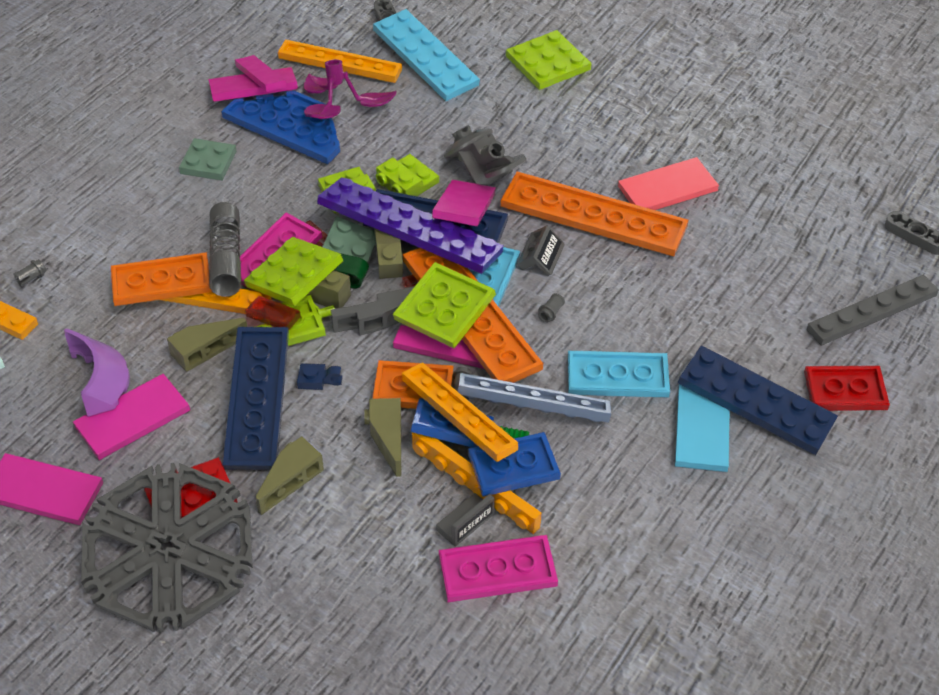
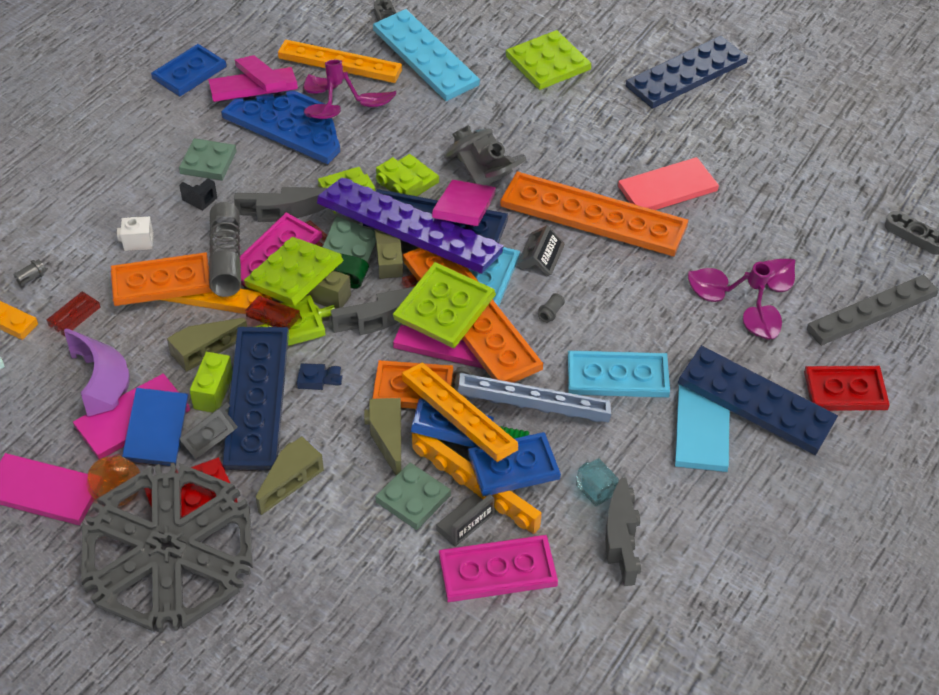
none -> clear red tile [46,291,101,336]
none -> clear orange tile [86,454,140,506]
none -> white brick [117,216,154,251]
none -> blue tile [122,388,188,466]
none -> blue tile [151,44,227,97]
none -> black panel [179,178,217,211]
none -> dark grey panel [180,402,238,459]
none -> lime brick [190,352,233,413]
none -> dark grey slope [234,187,327,222]
none -> sand green plate [375,462,451,530]
none -> clear light blue brick [576,458,619,507]
none -> dark grey slope [605,477,641,586]
none -> dark blue plate [626,35,748,109]
none -> magenta plant [688,259,795,340]

